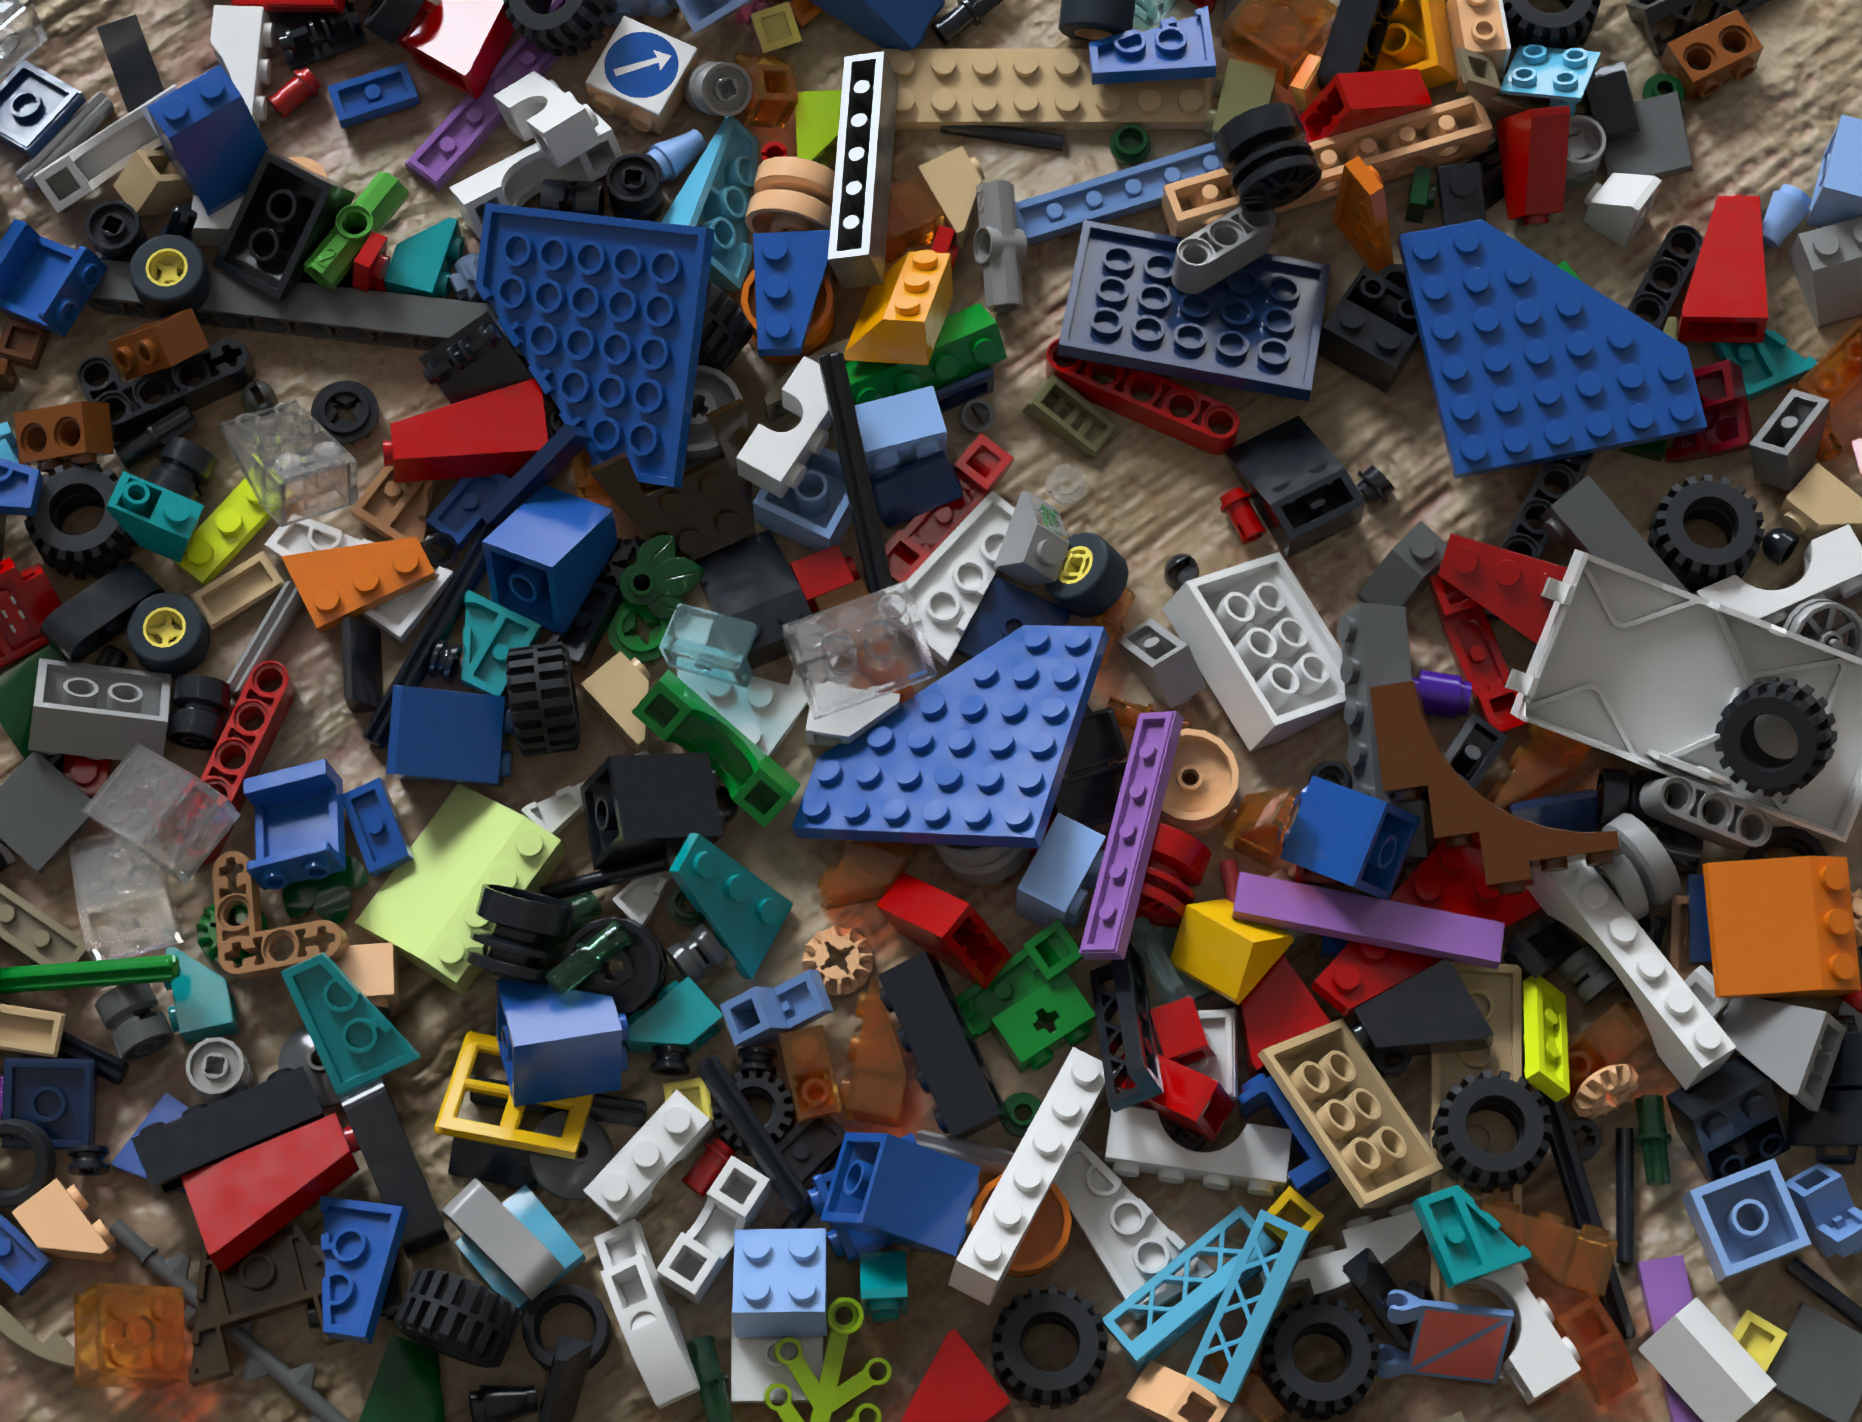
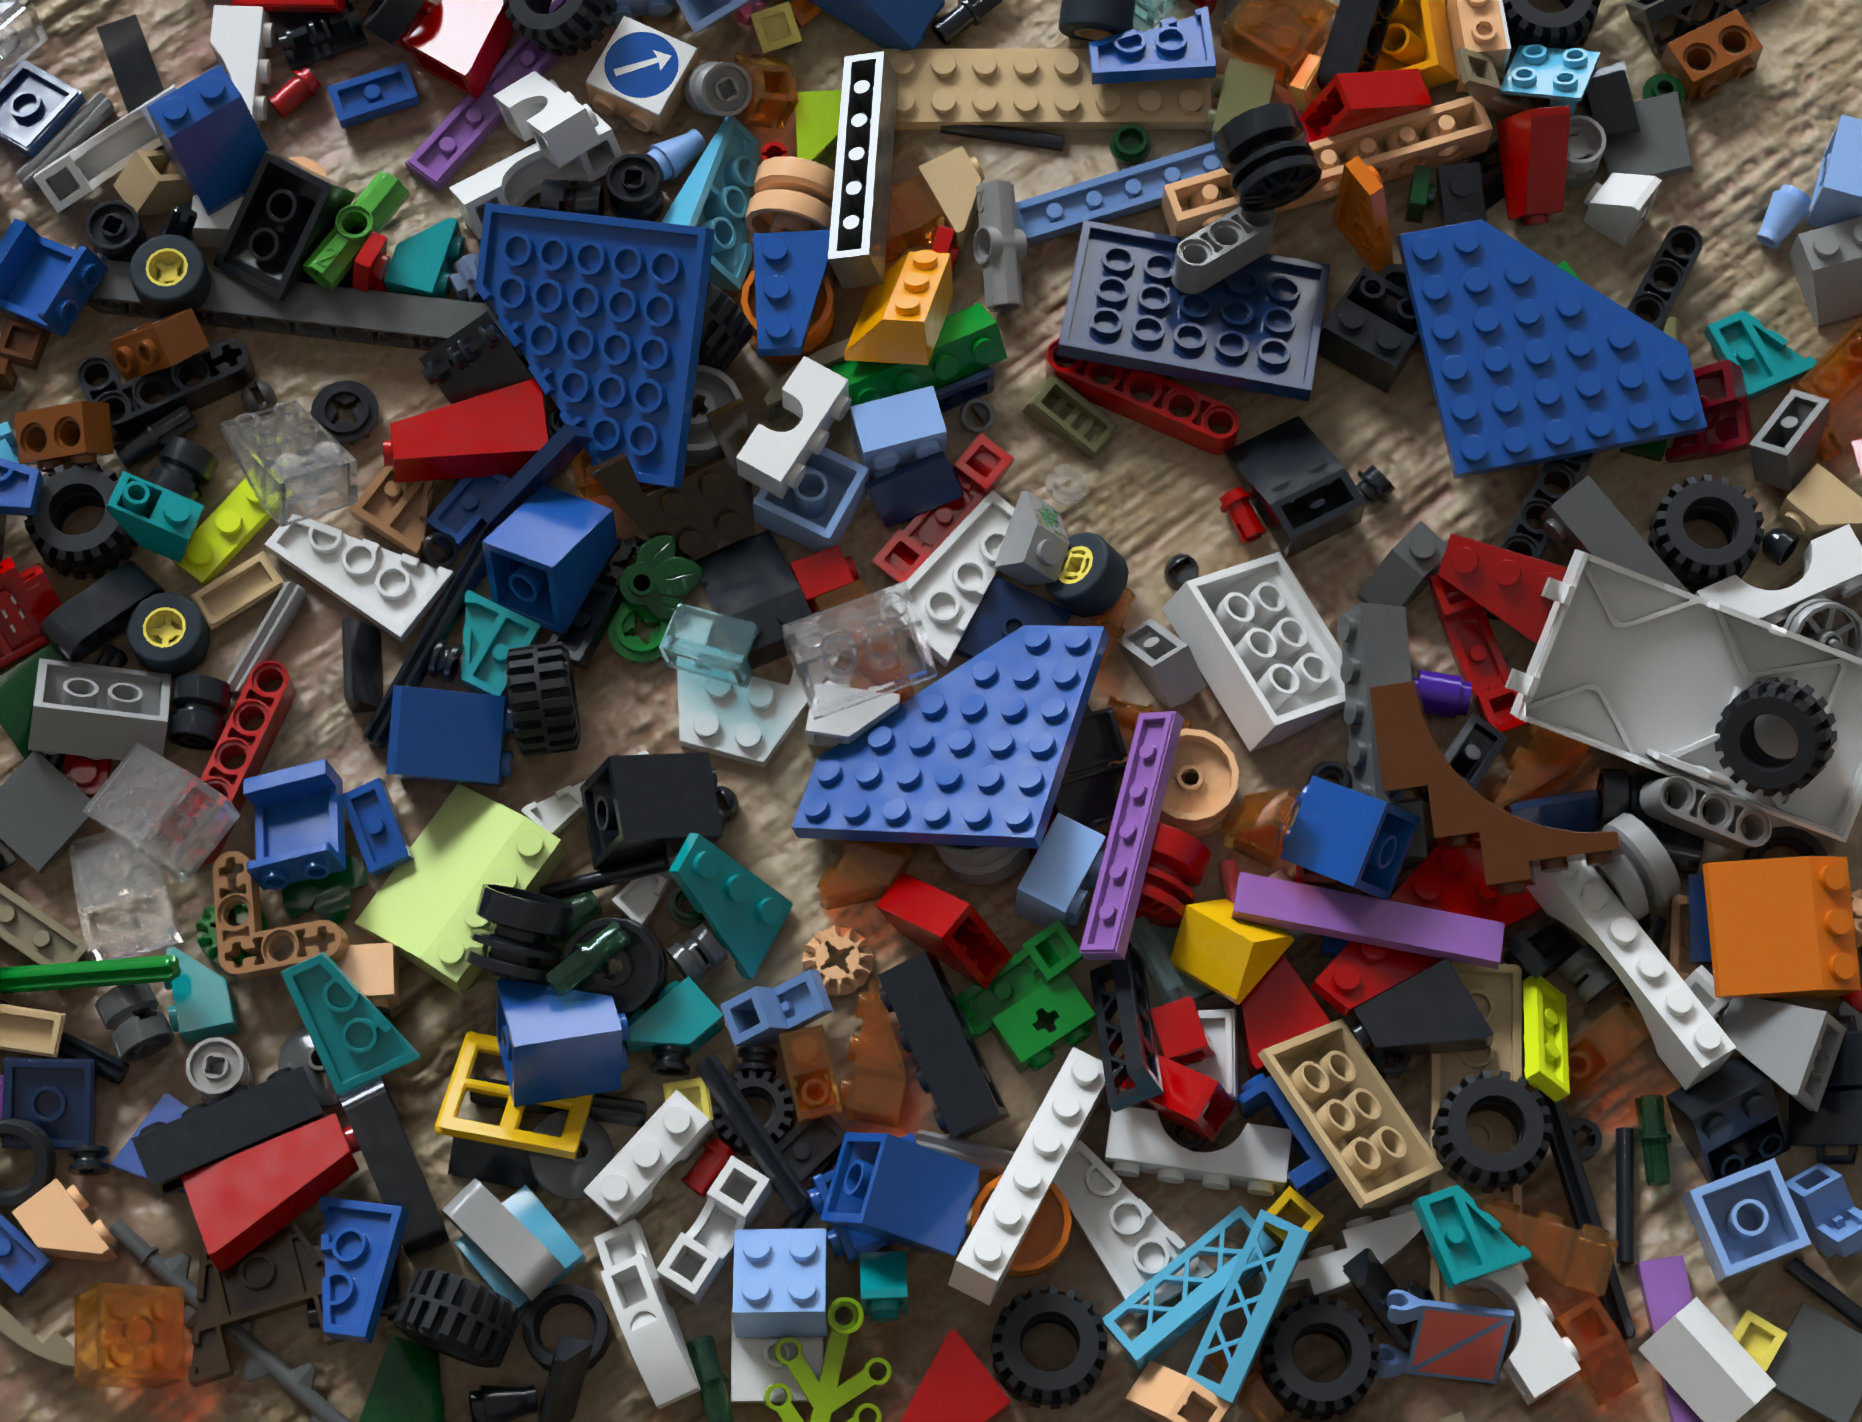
orange wing [281,536,437,634] -> none
tan slope [581,651,651,754] -> none
green arch [631,669,801,828] -> none
black axle [818,351,894,606] -> none
dark green plate [1001,1092,1042,1138] -> none
light nougat gear [1572,1064,1639,1120] -> none
red slope [1678,194,1768,343] -> none

